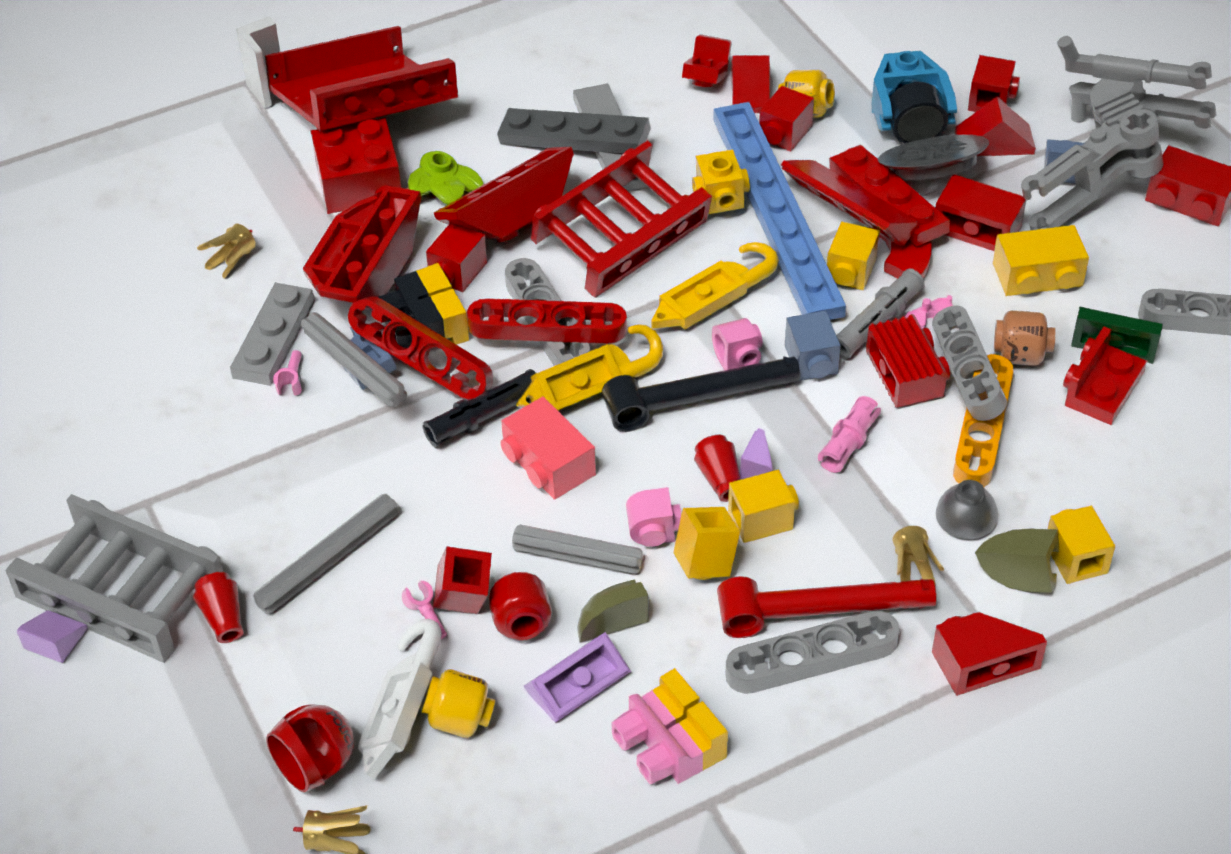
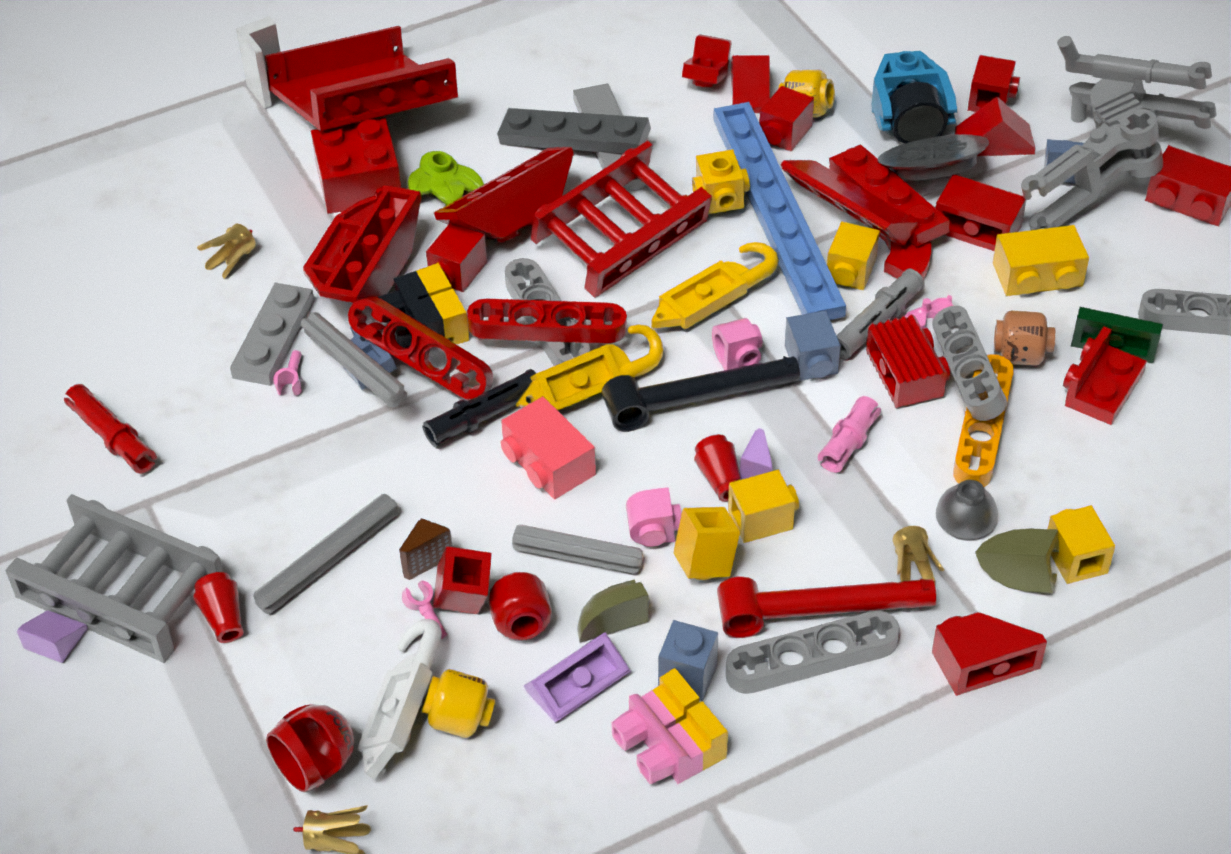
none -> red pin [64,384,157,474]
none -> reddish brown slope [399,518,452,580]
none -> sand blue brick [658,620,718,701]

